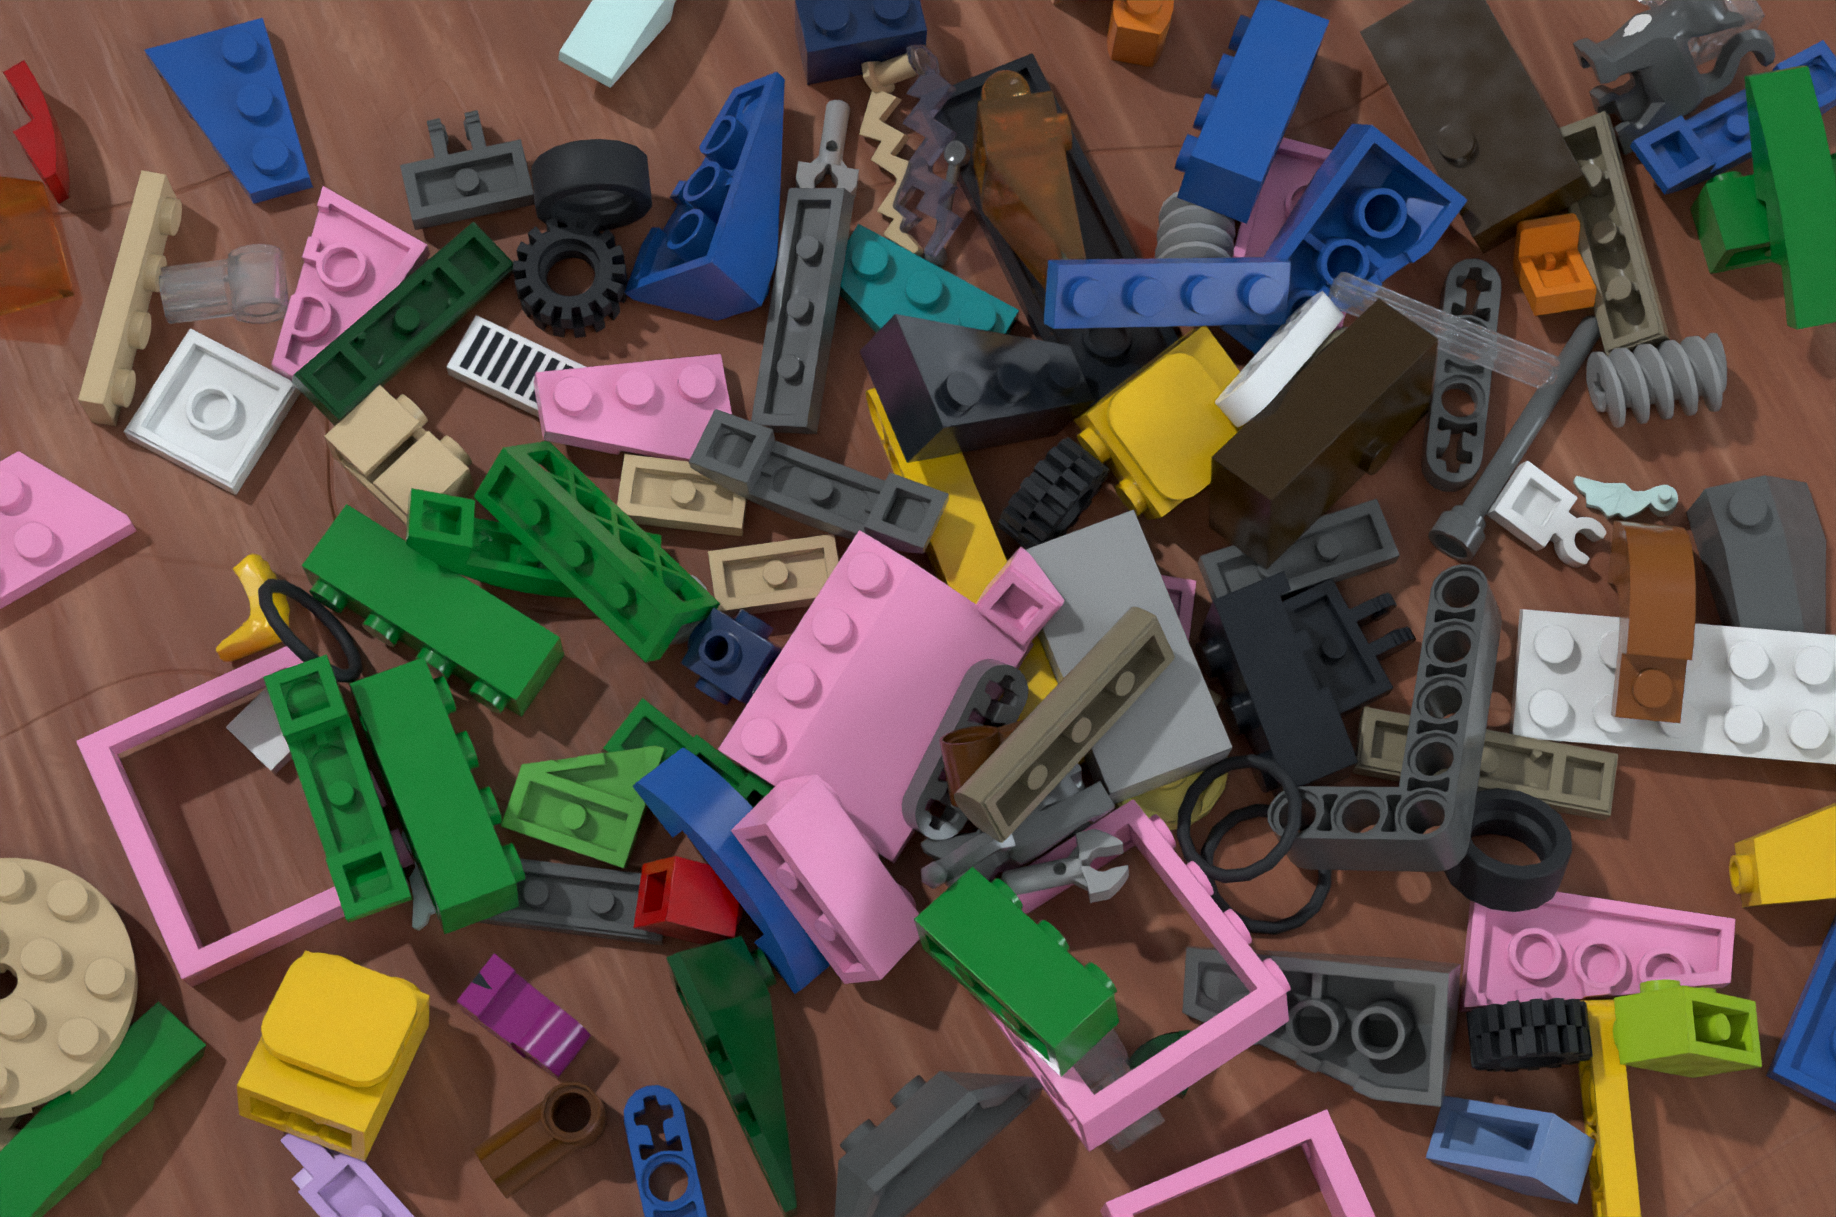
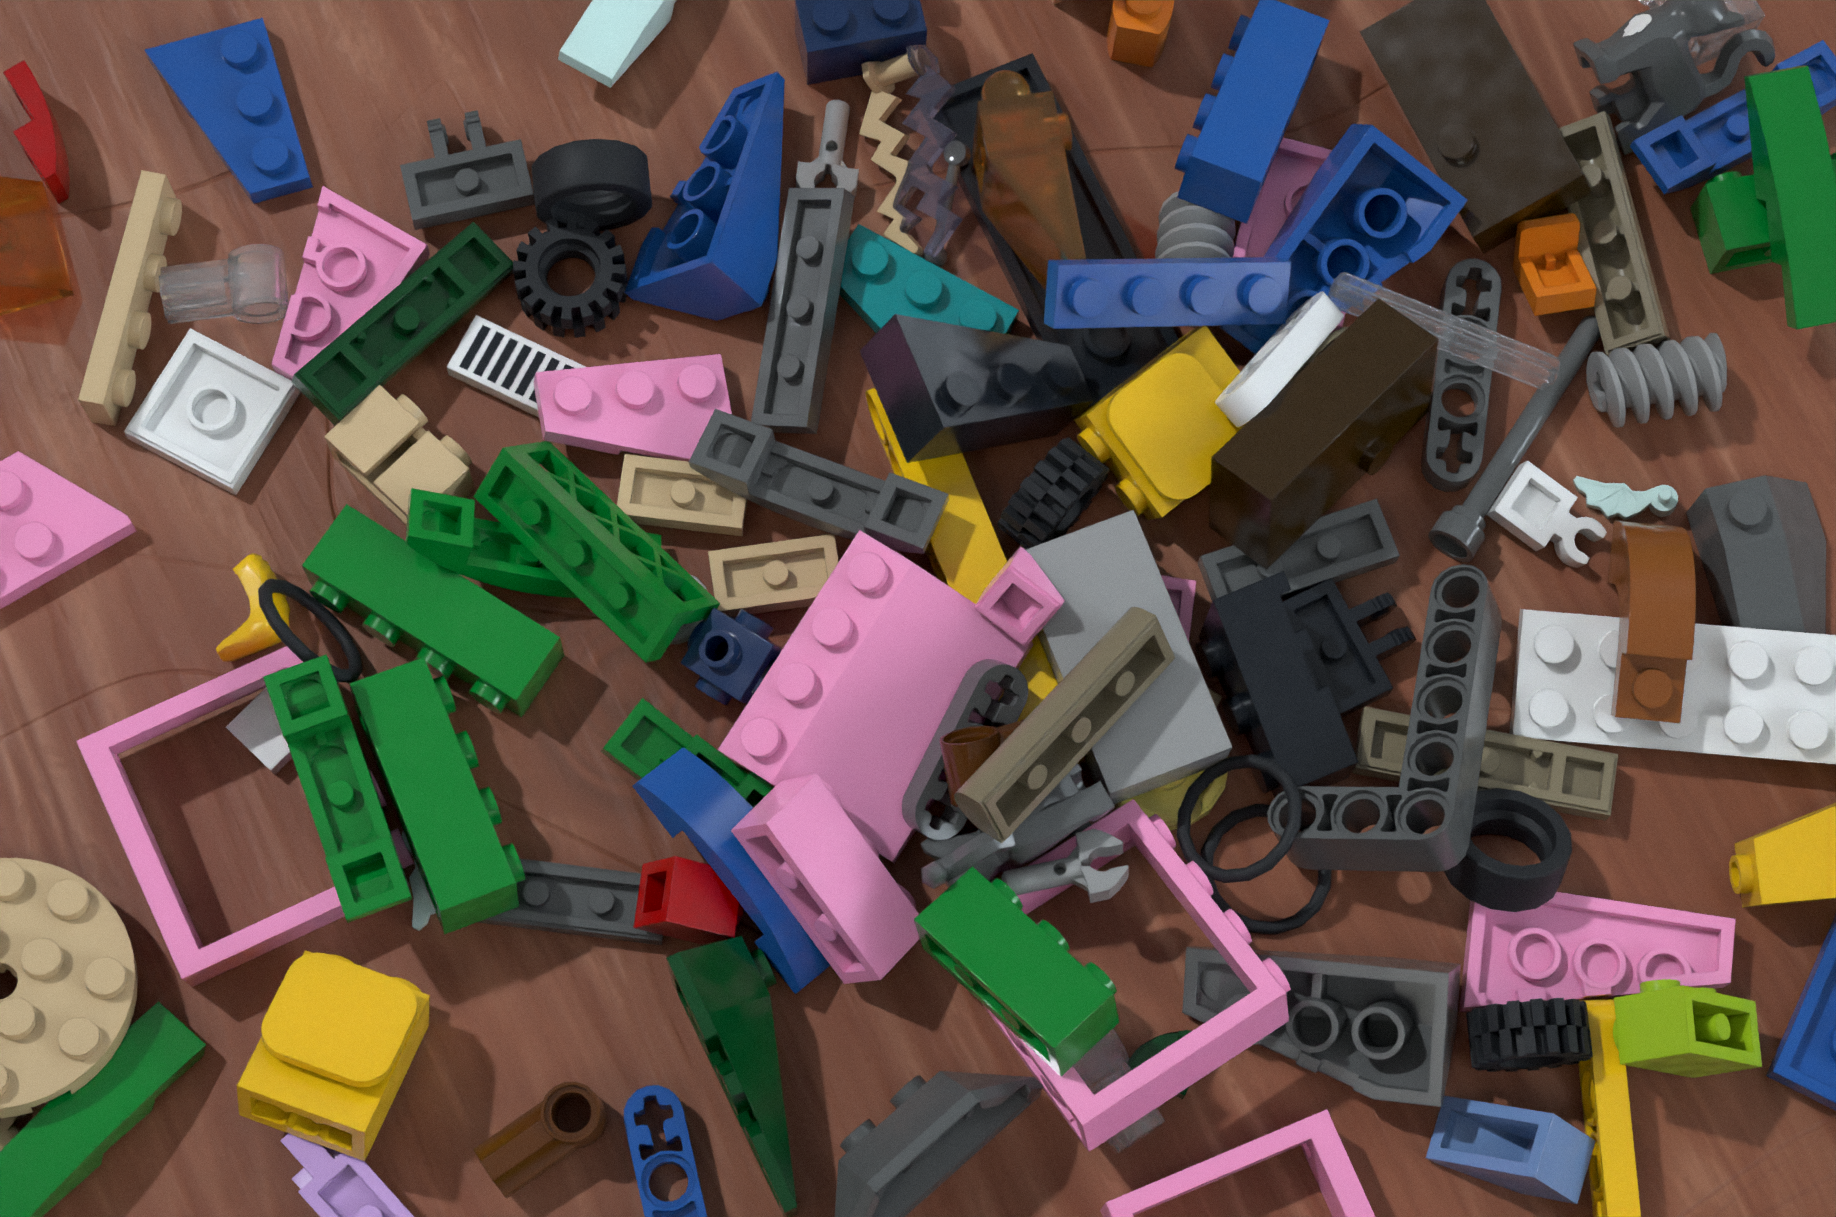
magenta leg [457,953,591,1079] -> none
bright green wing [501,745,668,868] -> none

